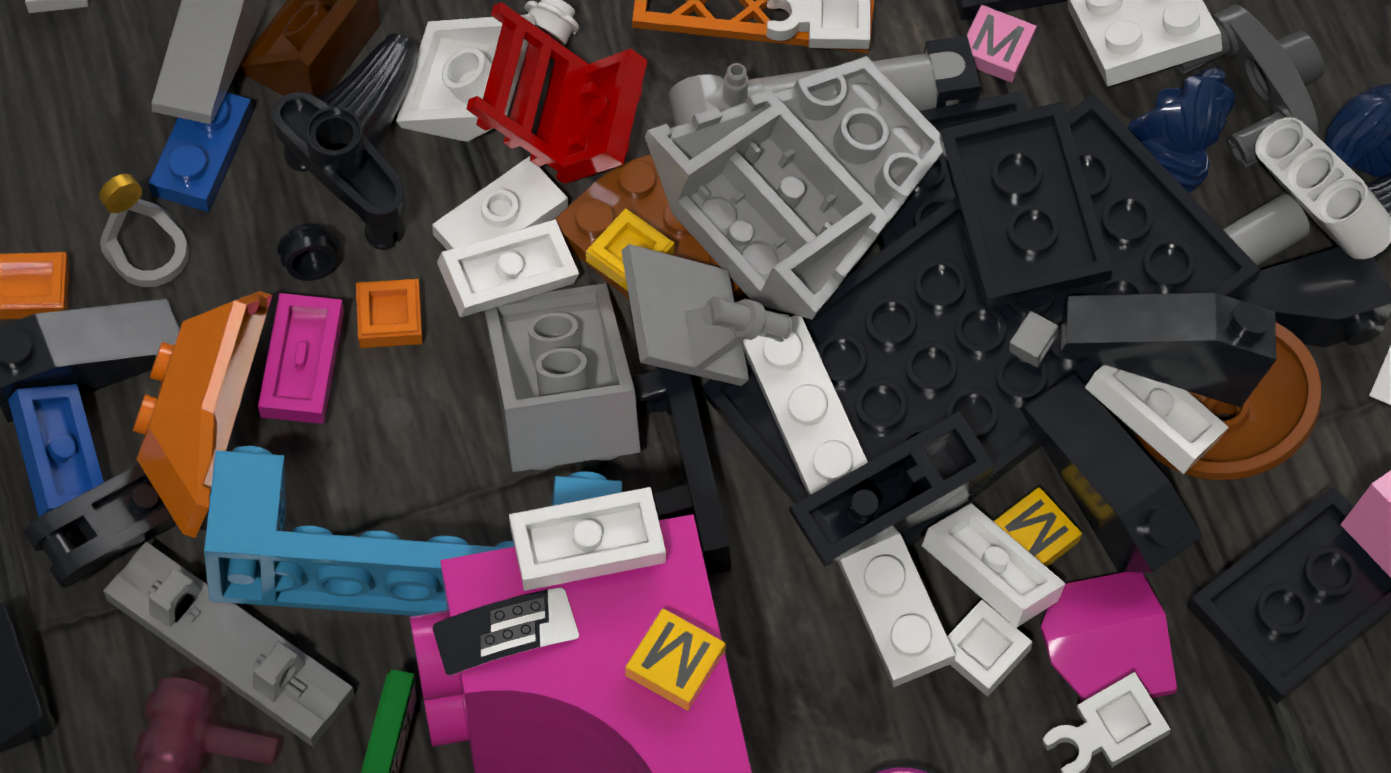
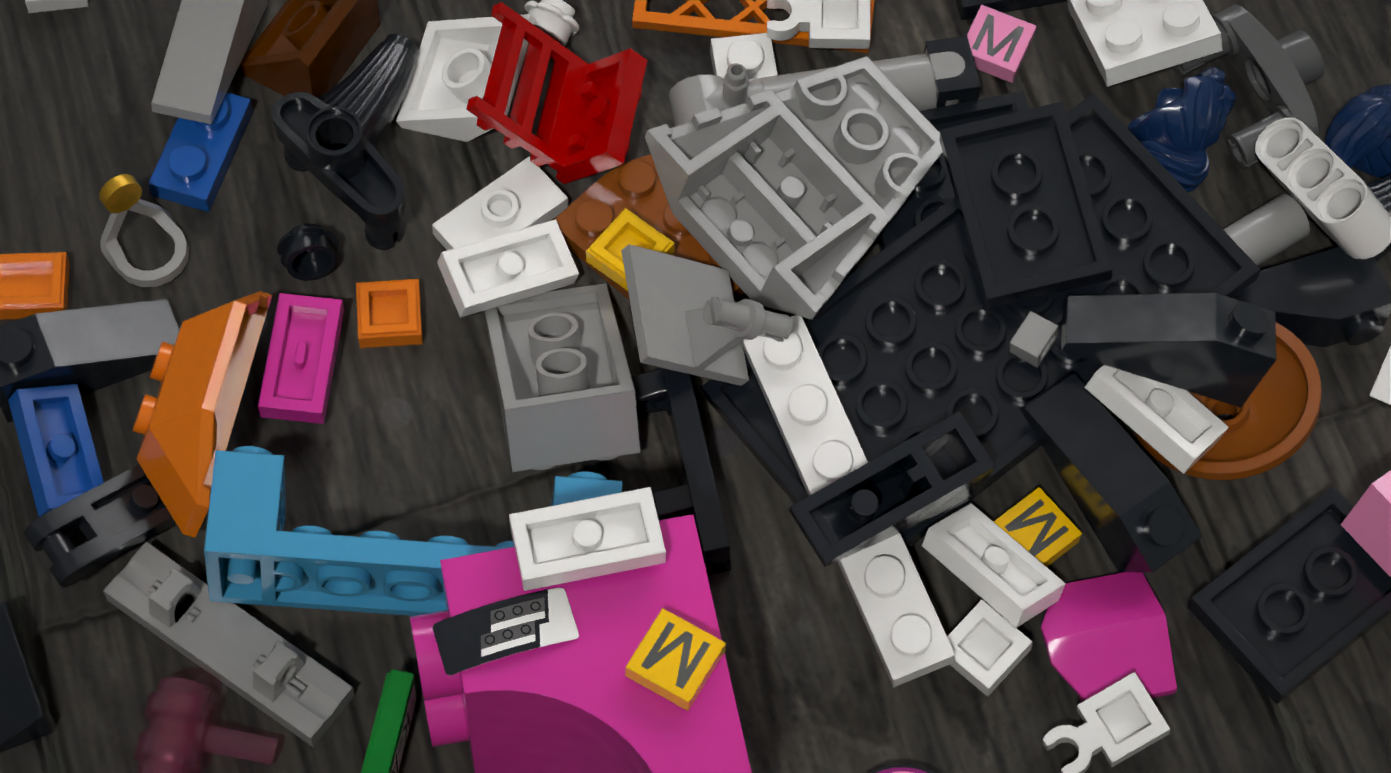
none -> white plate [710,33,778,79]

